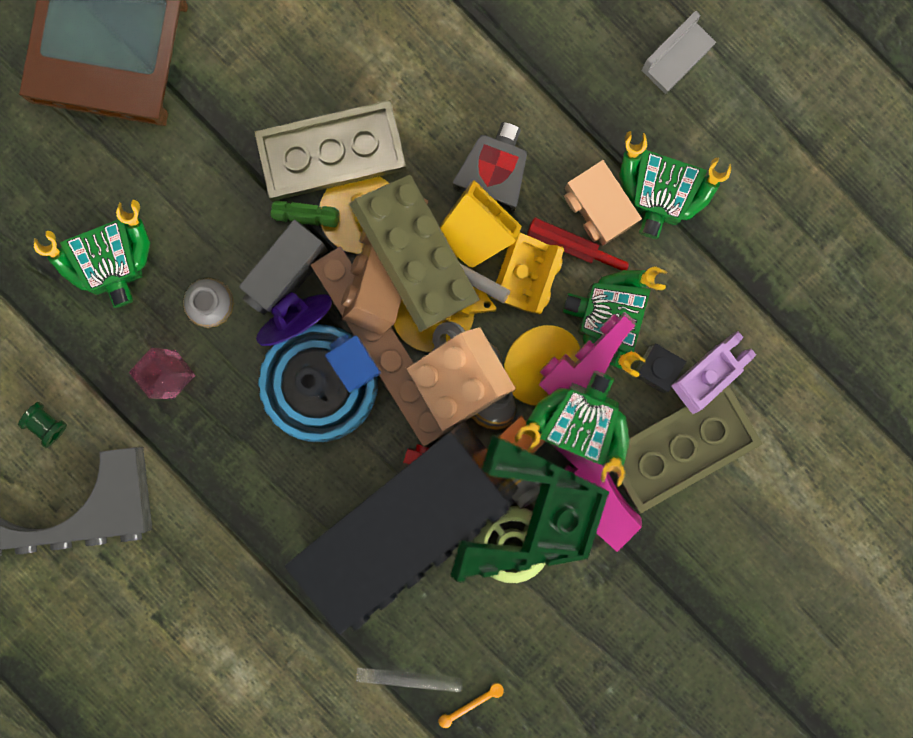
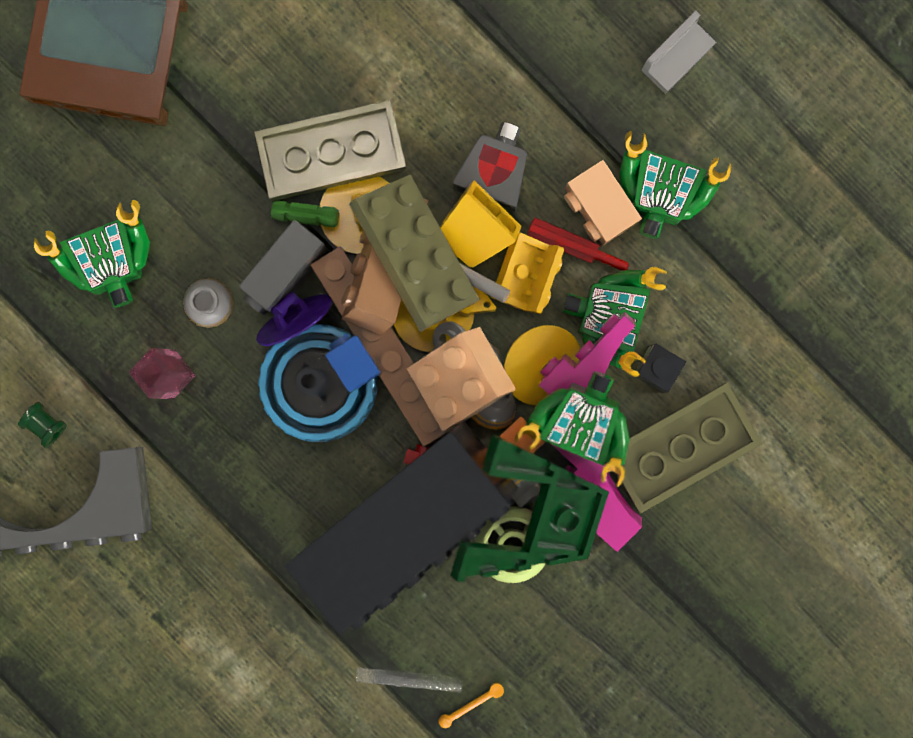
lavender hinge [671,331,756,414] -> none

